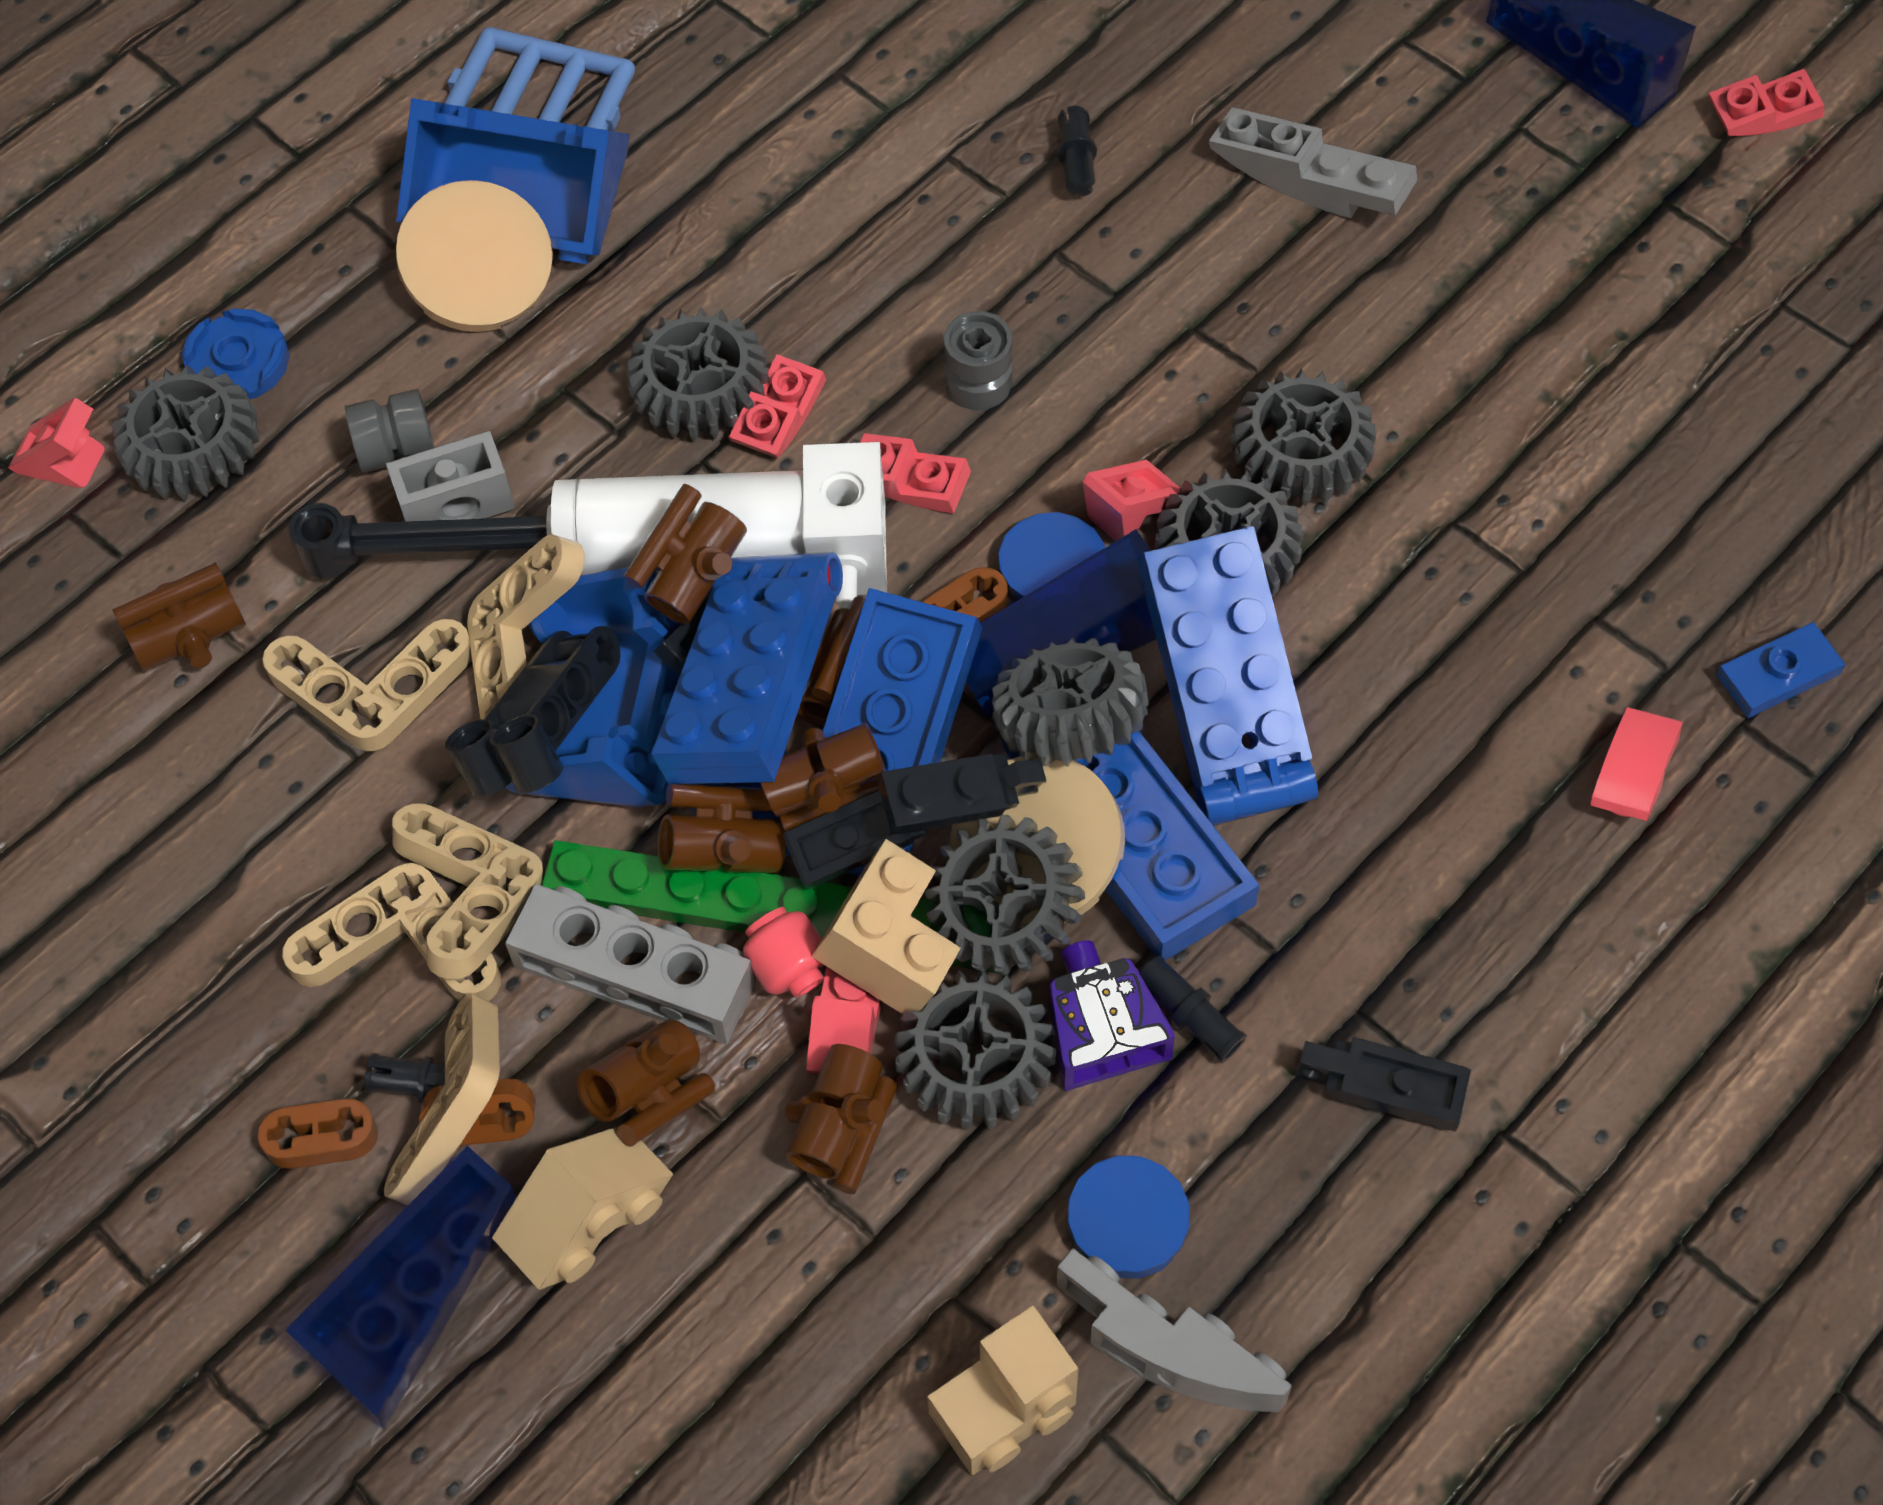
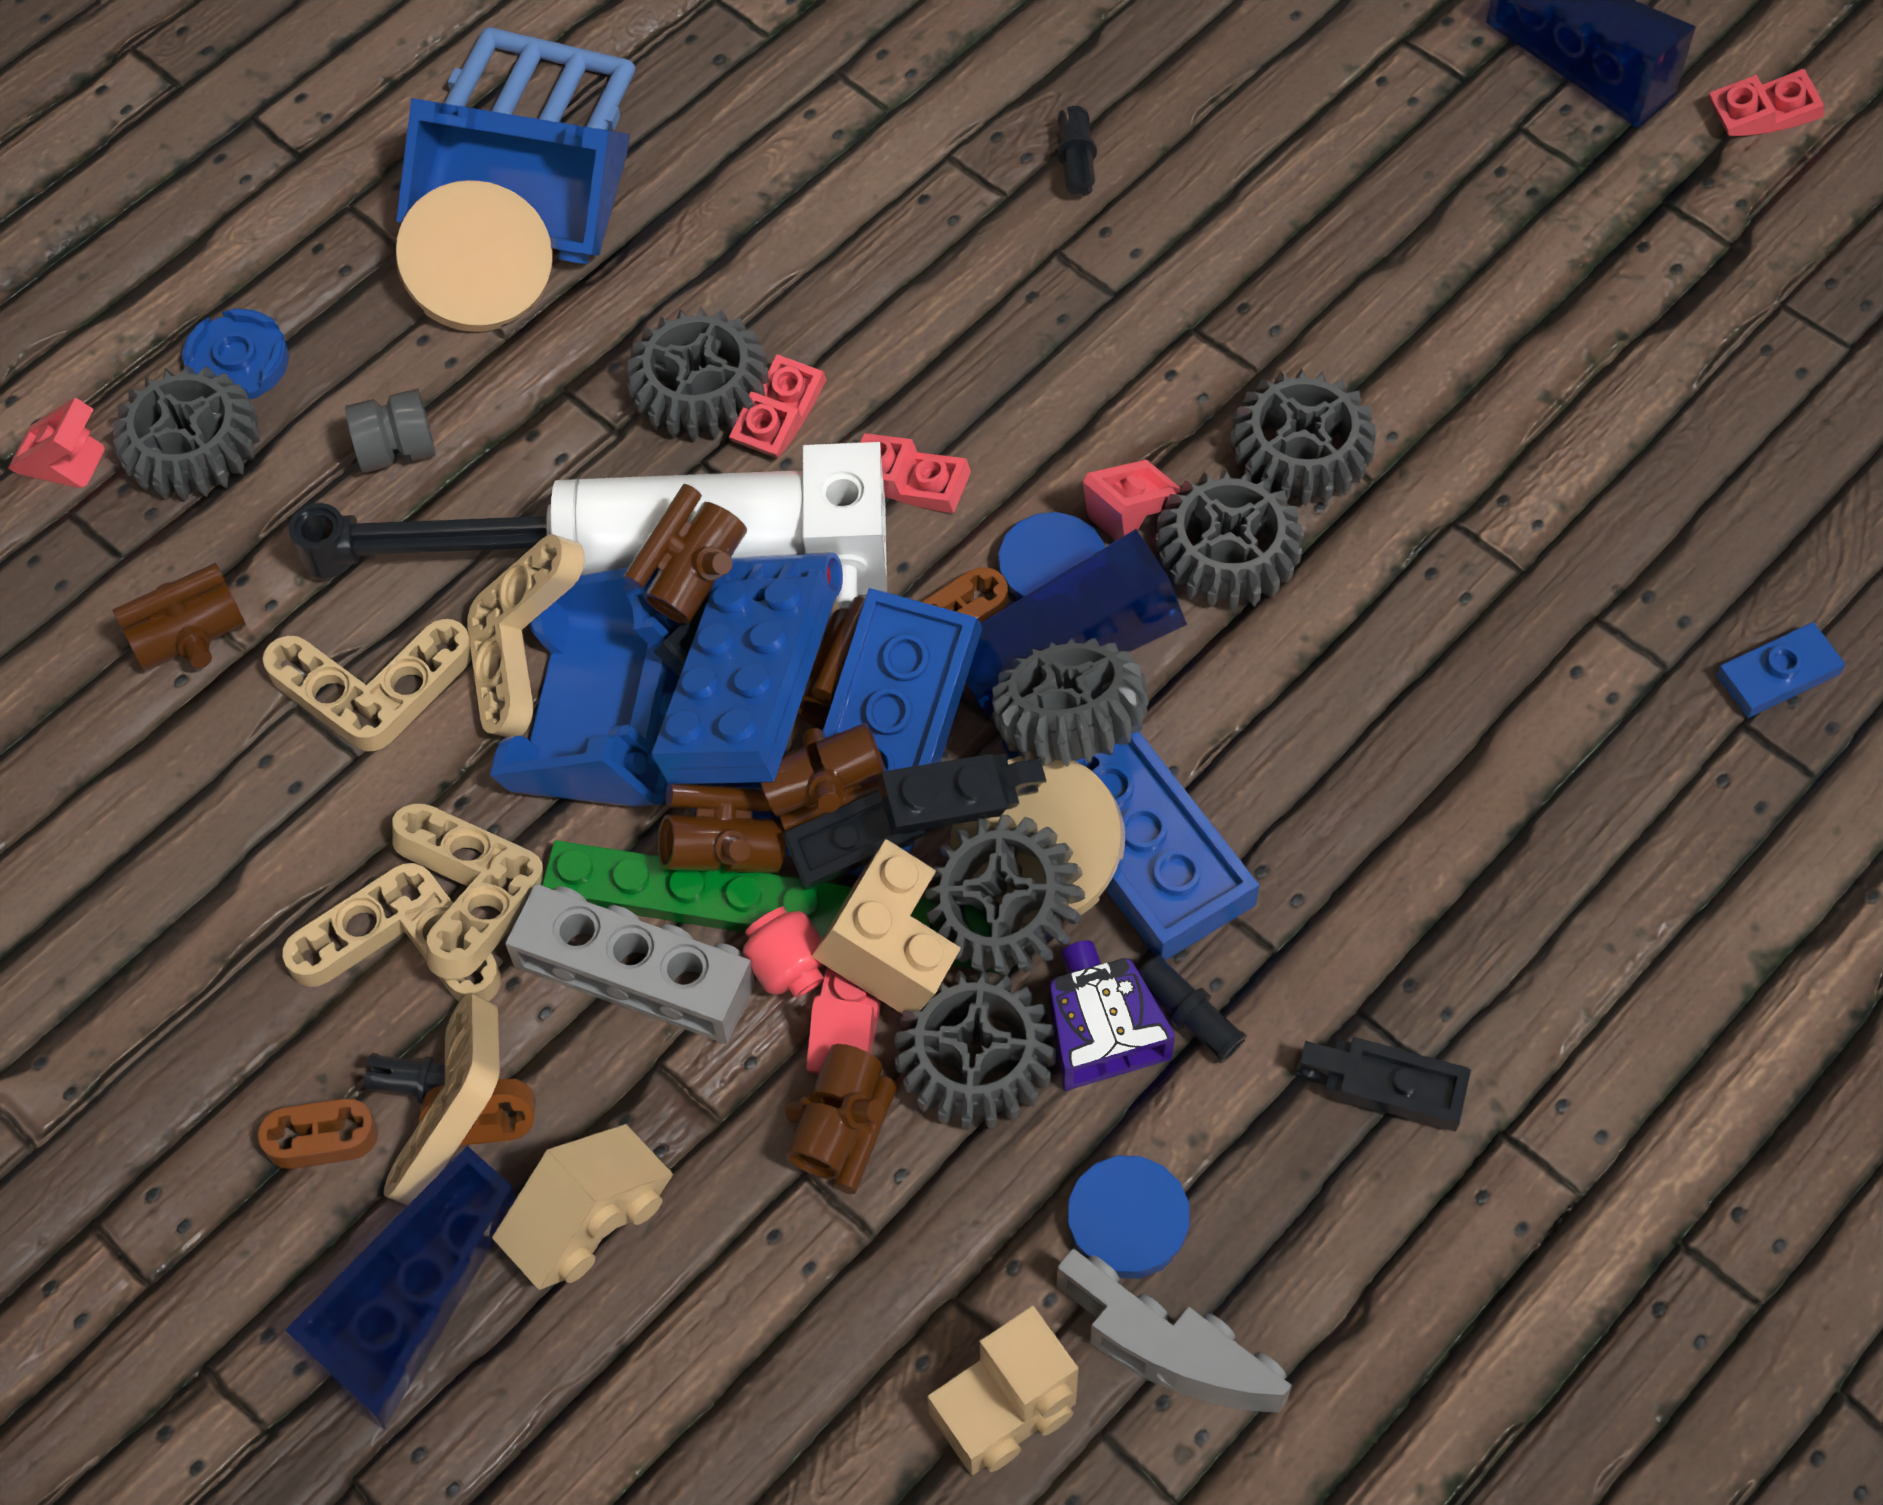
light grey brick [386,431,515,521] -> none
black piece [445,626,621,797] -> none
reddish brown pin [577,1019,715,1147] -> none
dark grey wheel [944,311,1012,410] -> none
hinge [1136,526,1318,826] -> none
light grey slope [1209,107,1417,218] -> none
coral slope [1590,707,1683,821] -> none

